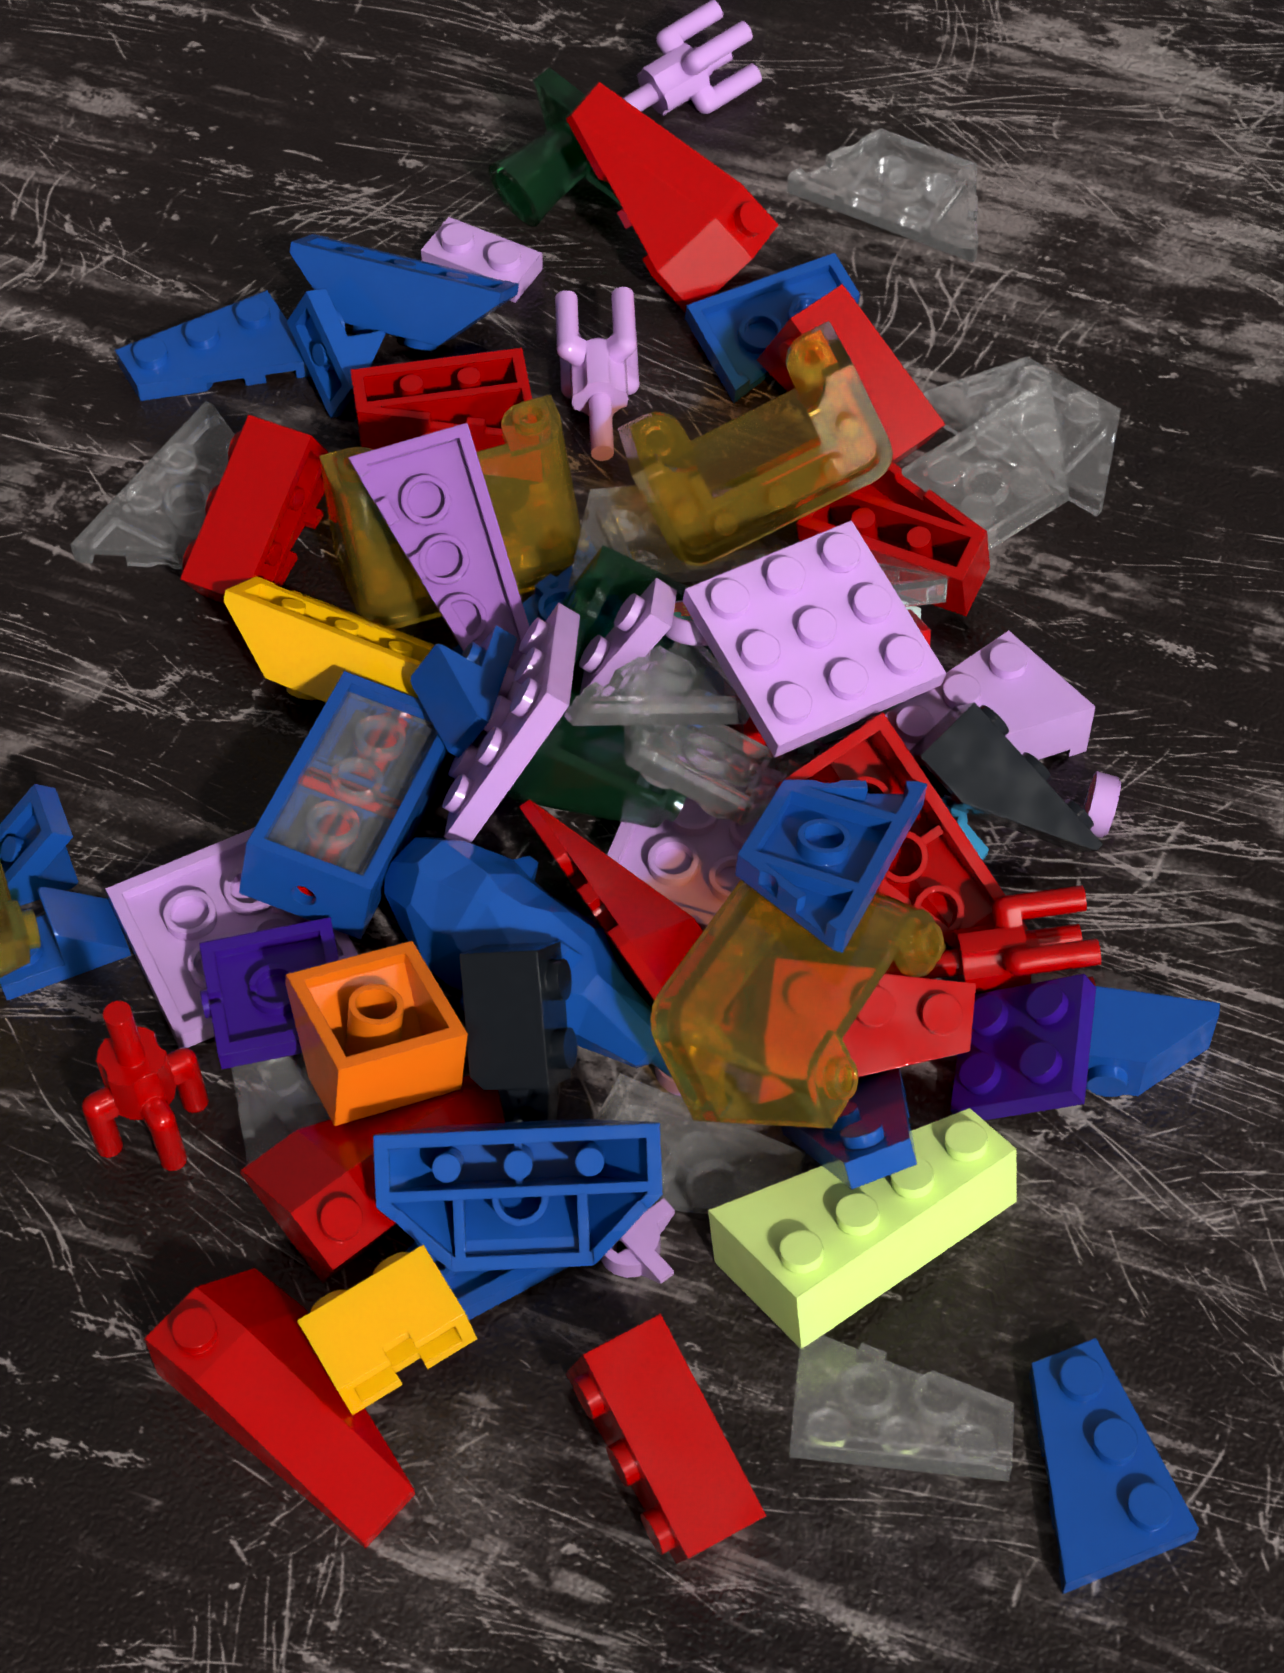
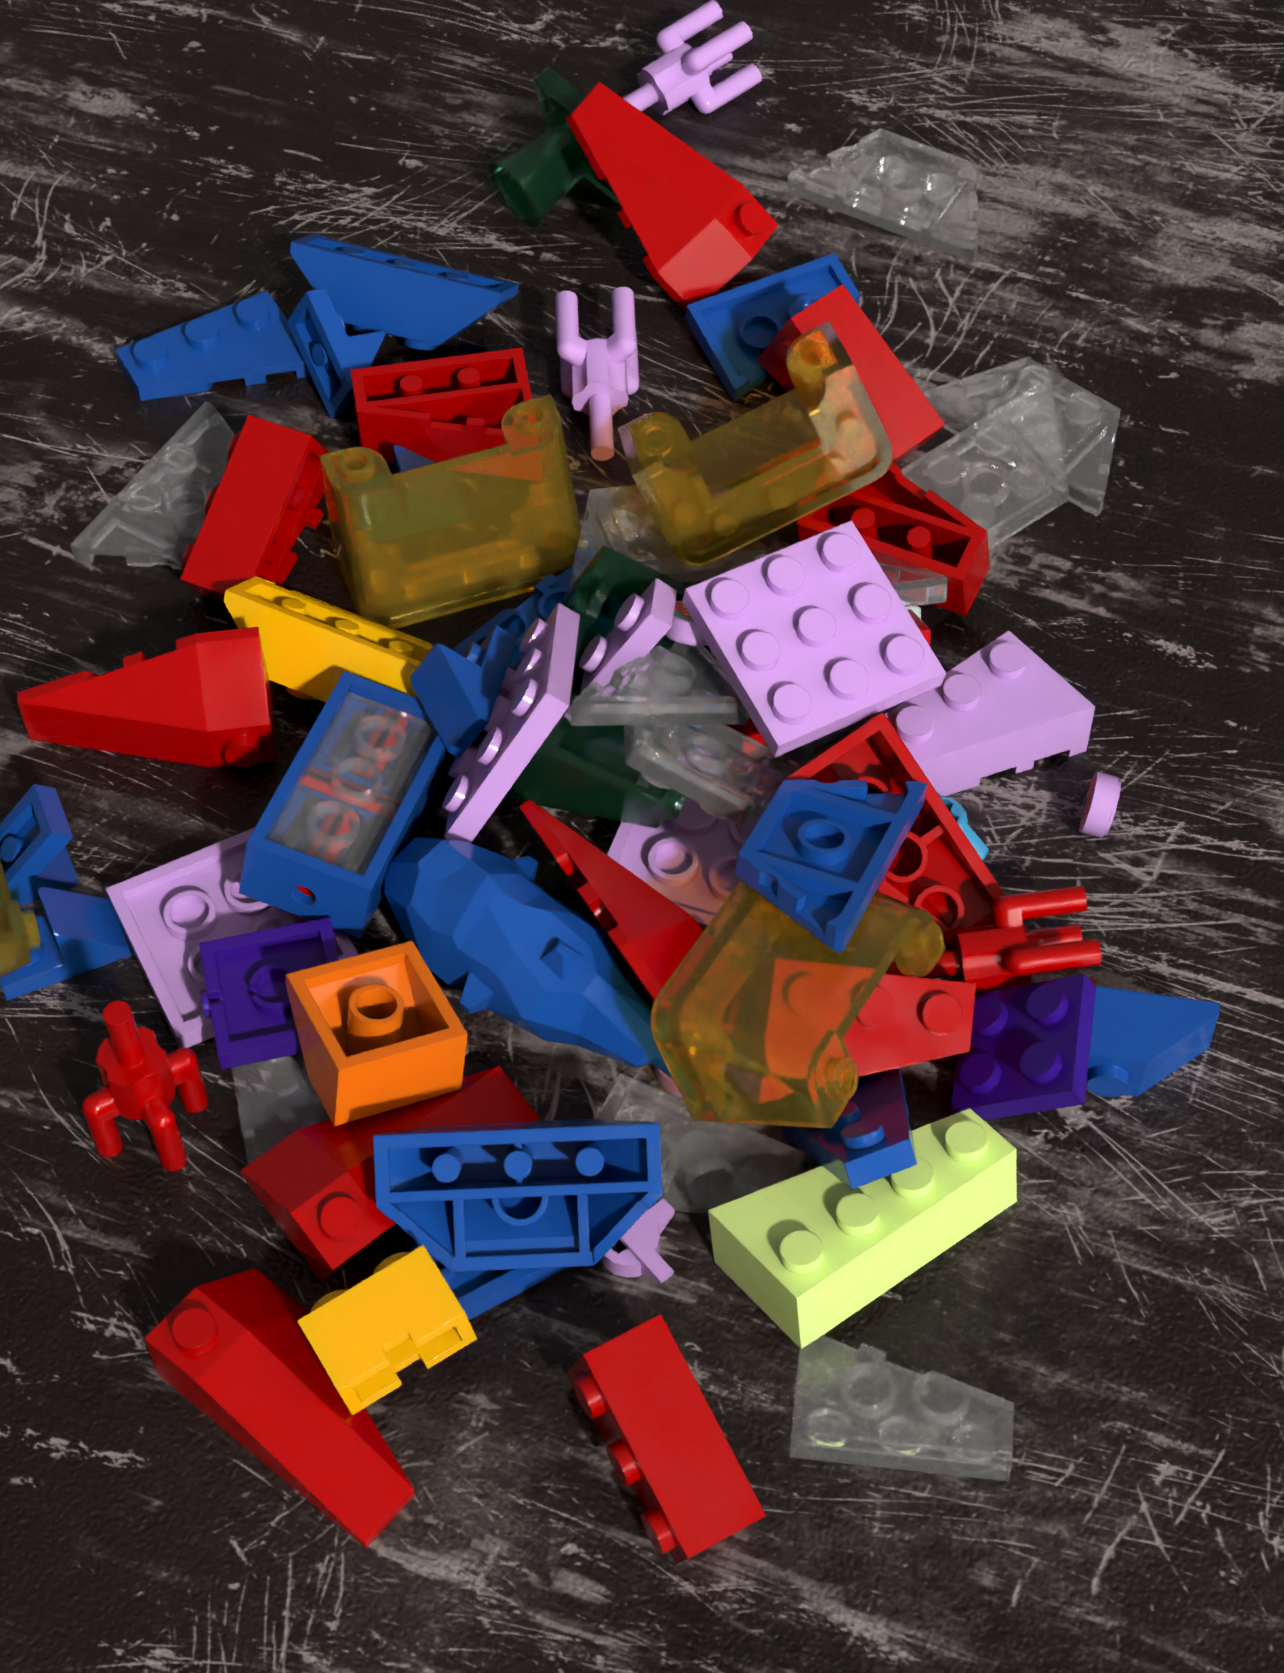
medium lavender wing [348,423,529,669] -> none
lavender plate [421,217,543,303] -> none
black hinge [459,942,577,1123] -> none
black slope [910,702,1103,852] -> none
blue wing [1029,1338,1199,1594] -> none
none -> red wedge [17,627,278,768]

